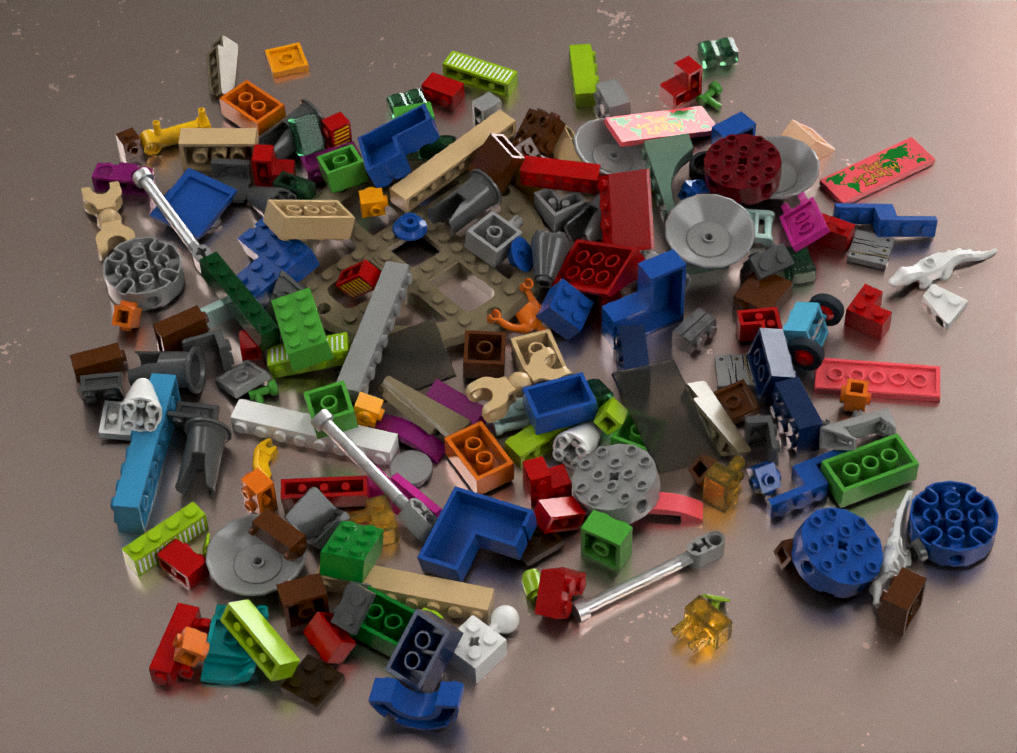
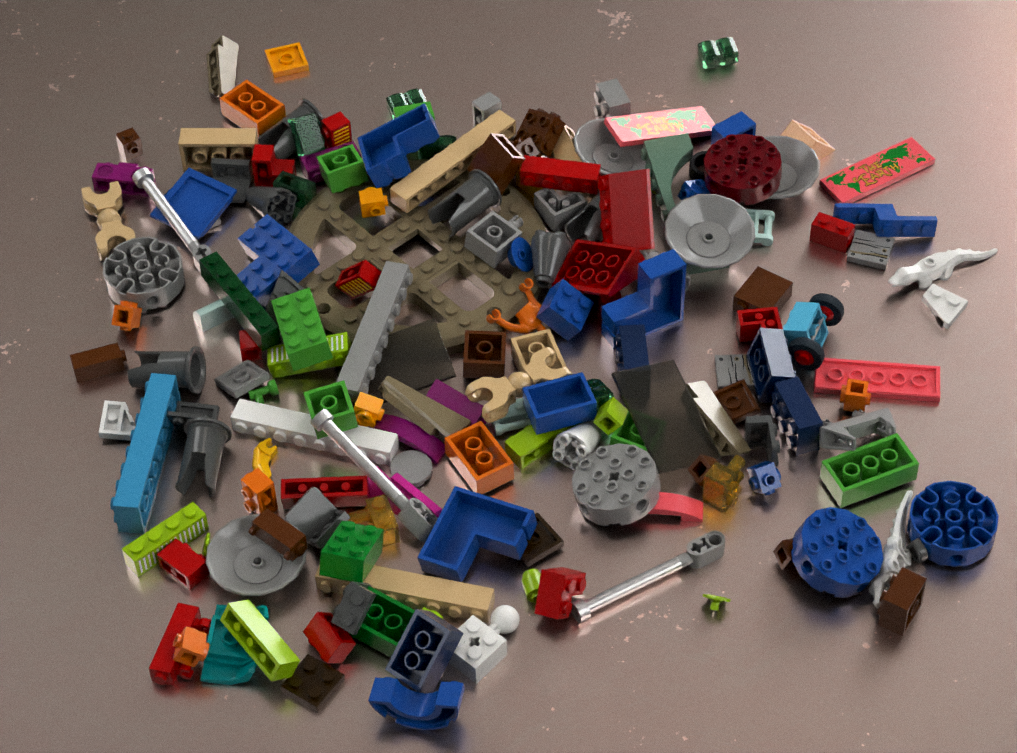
dark grey bracket [77,372,124,404] -> none
white cone [119,378,162,432] -> none
yellow piece [139,107,211,156] -> none
reddish brown brick [153,305,211,351] -> none
dark grey bracket [182,329,234,373] -> none
tan brick [263,200,355,241] -> none
reddish brown brick [276,573,330,631] -> none
blue piece [392,213,427,241] -> none
red brick [421,72,465,110] -> none
lime brick [442,50,518,98] -> none
red brick [522,456,572,507] -> none
red brick [534,496,586,534] -> none
lime brick [569,44,599,108] -> none
bright green brick [581,510,633,572] -> none
red brick [659,55,703,109] -> none
clear yellow brick [671,595,733,654] -> none
flat silver brick [672,308,717,354] -> none
bright green piece [696,81,723,111] -> none
dark grey bracket [740,243,795,281] -> none
blue bracket [766,449,850,519] -> none
dark pink tile [779,192,830,252] -> none
clear green brick [784,246,816,285] -> none
red brick [844,284,892,341] -> none

